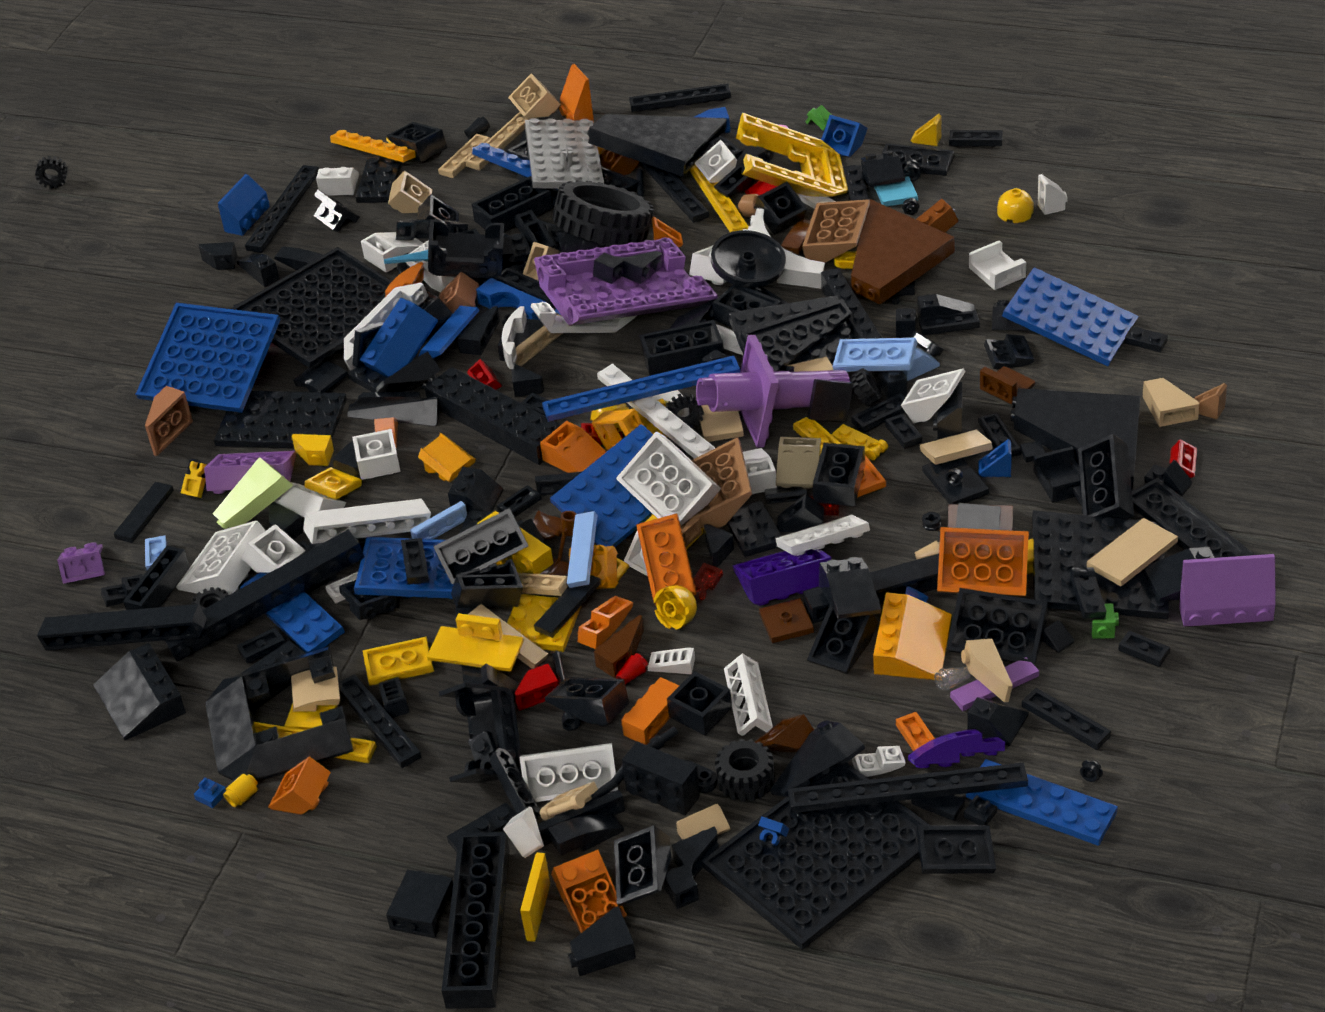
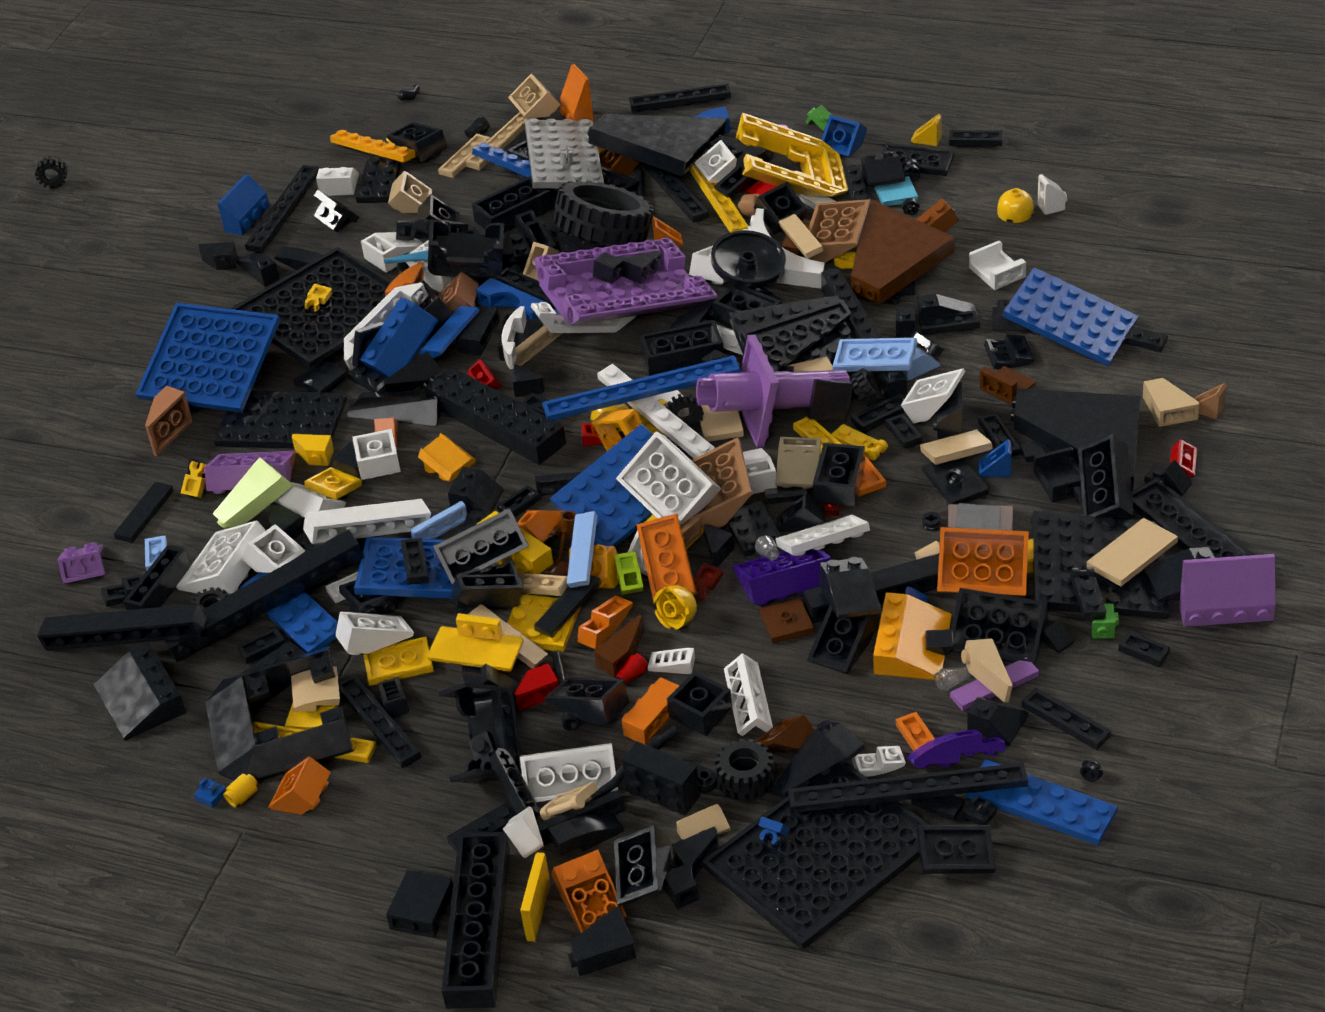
orange slope [540,421,607,473] -> none
none -> yellow plate [305,284,332,311]
none -> white slope [335,612,414,655]
none -> black arm [397,85,420,100]
none -> orange slope [517,510,564,543]
none -> lime brick [614,551,643,595]
none -> clear cone [755,536,779,560]
none -> tan tile [779,214,824,259]
none -> black slope [925,629,953,656]

